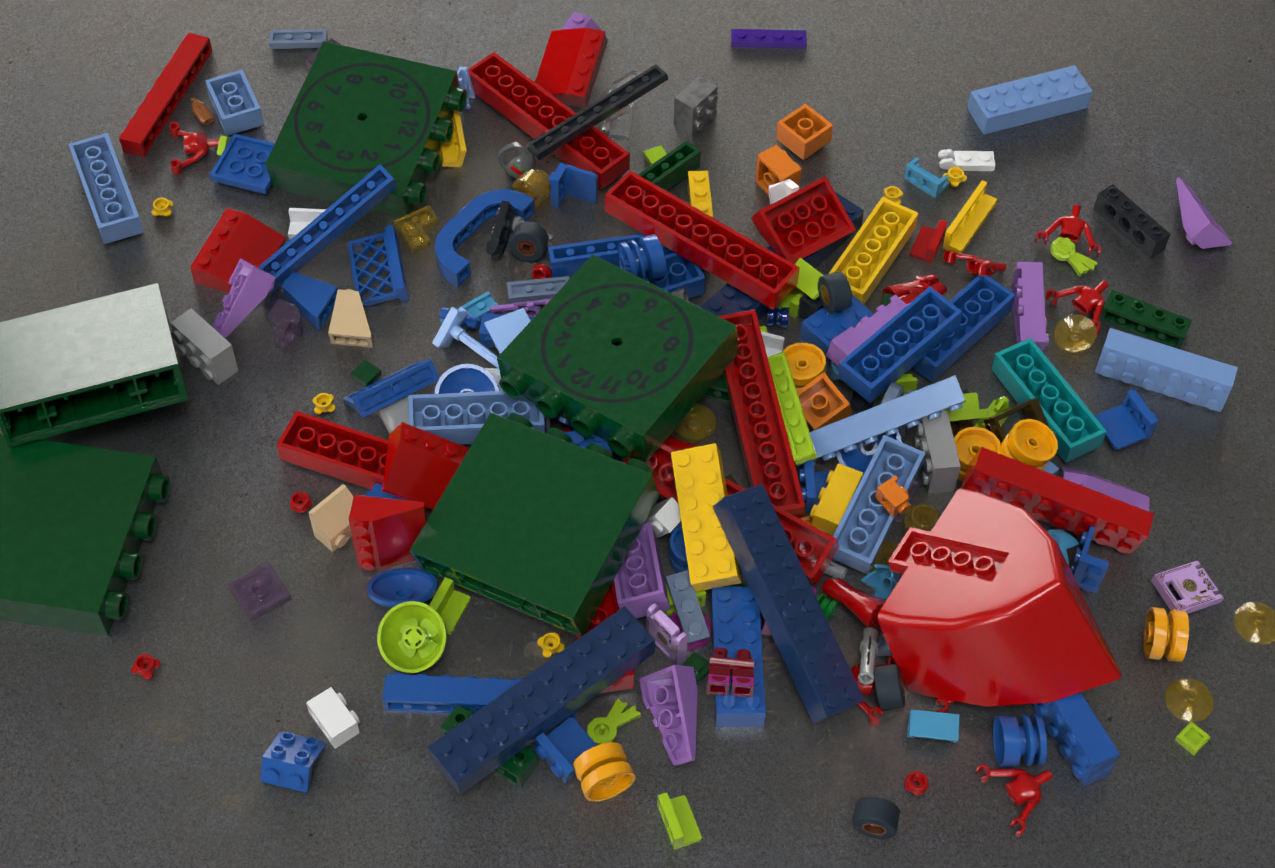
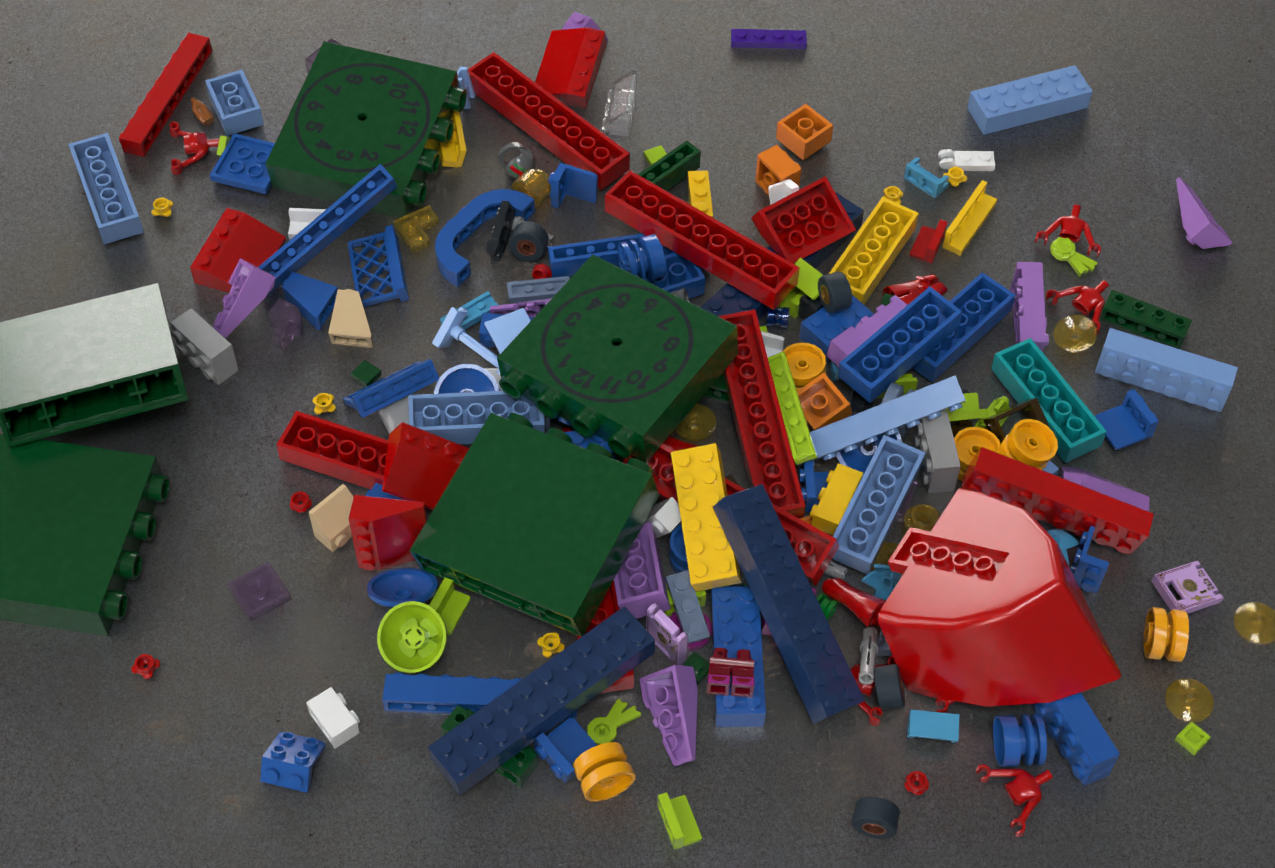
sand blue plate [269,29,328,49] -> none
blue axle [439,307,480,329] -> none
black plate [527,64,668,160] -> none
flat silver brick [674,76,718,136] -> none
orange brick [875,475,911,517] -> none
red piece [943,250,1006,276] -> none
black brick [1093,184,1170,259] -> none

